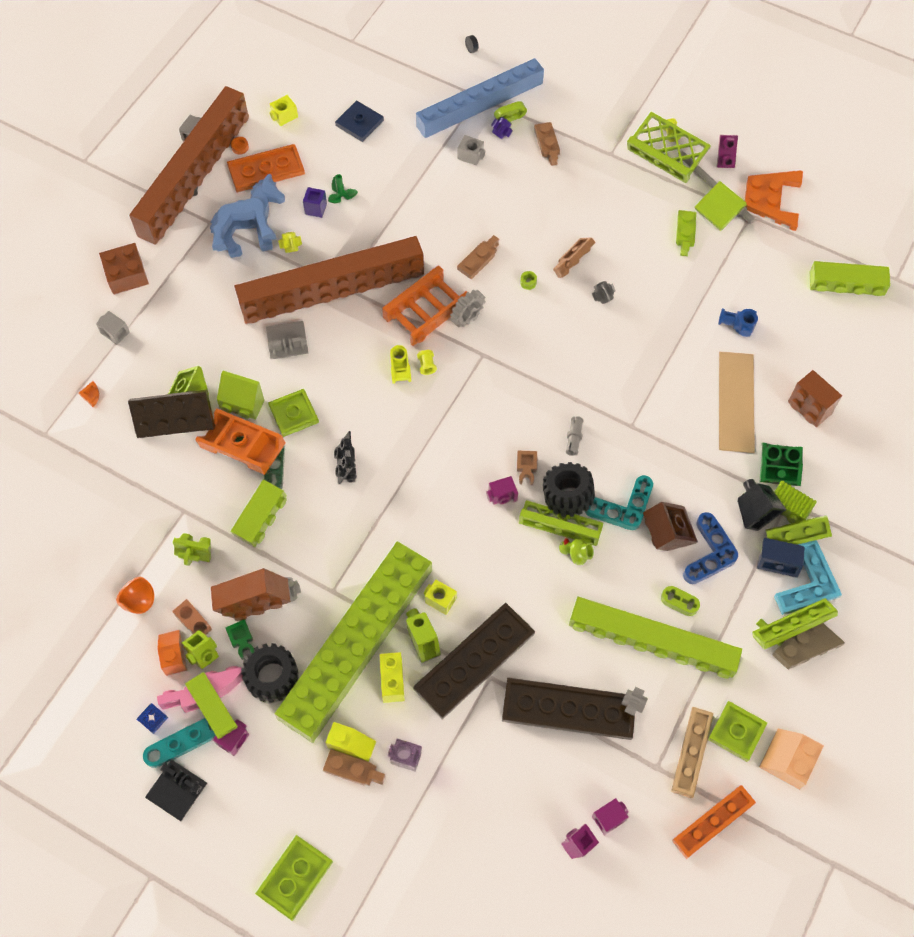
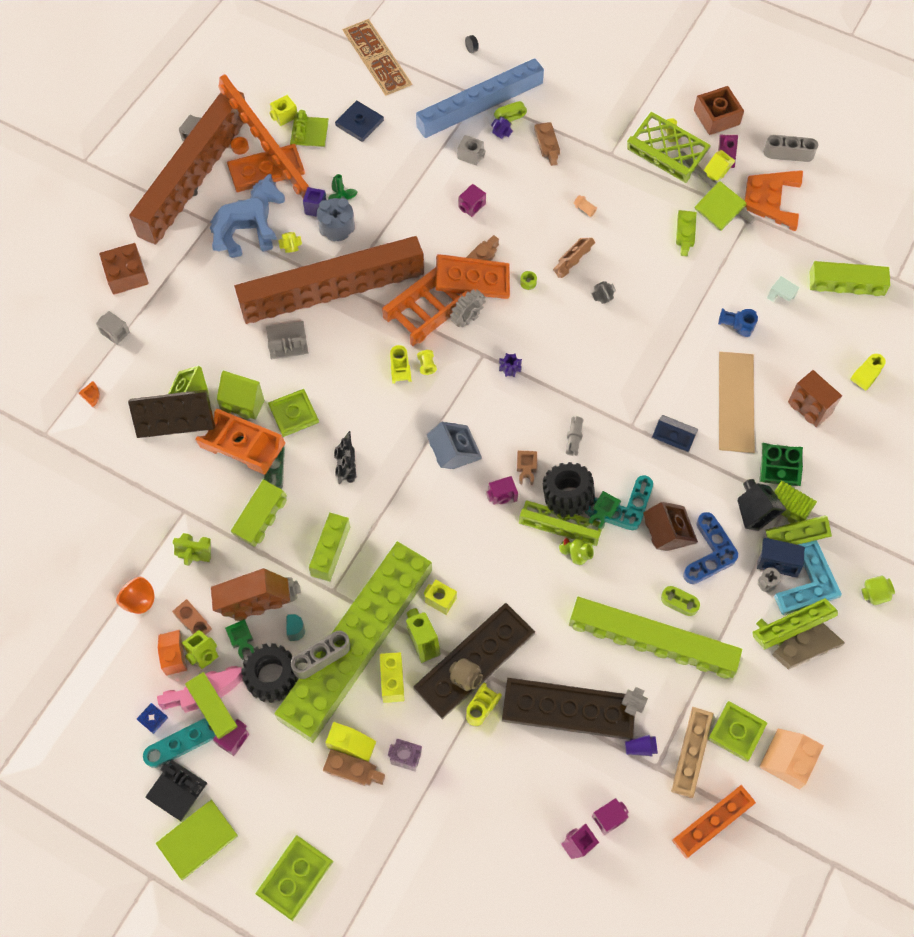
none -> lime tile [155,799,238,881]
none -> orange plate [218,74,309,199]
none -> teal brick [286,614,306,641]
none -> lime hinge [290,109,329,147]
none -> light grey beam [291,631,350,679]
none -> lime brick [308,512,351,582]
none -> sand blue brick [317,198,355,241]
none -> sticker [342,19,413,96]
none -> sand blue slope [426,422,482,469]
none -> orange tile [436,254,510,299]
none -> dark tan head [449,658,483,691]
none -> magenta brick [458,184,486,217]
none -> neon yellow piece [466,682,502,726]
none -> dark purple gear [499,353,522,377]
none -> light nougat pin [574,195,597,217]
none -> green plate [589,491,622,530]
none -> dark purple cone [625,734,658,757]
none -> dark blue panel [652,415,699,452]
none -> dark orange brick [693,86,744,135]
none -> neon yellow brick [703,150,735,181]
none -> light grey bush [757,568,781,592]
none -> light grey beam [763,135,819,162]
none -> light aqua panel [767,276,800,302]
none -> neon yellow piece [850,353,886,391]
none -> lime head [861,575,895,605]

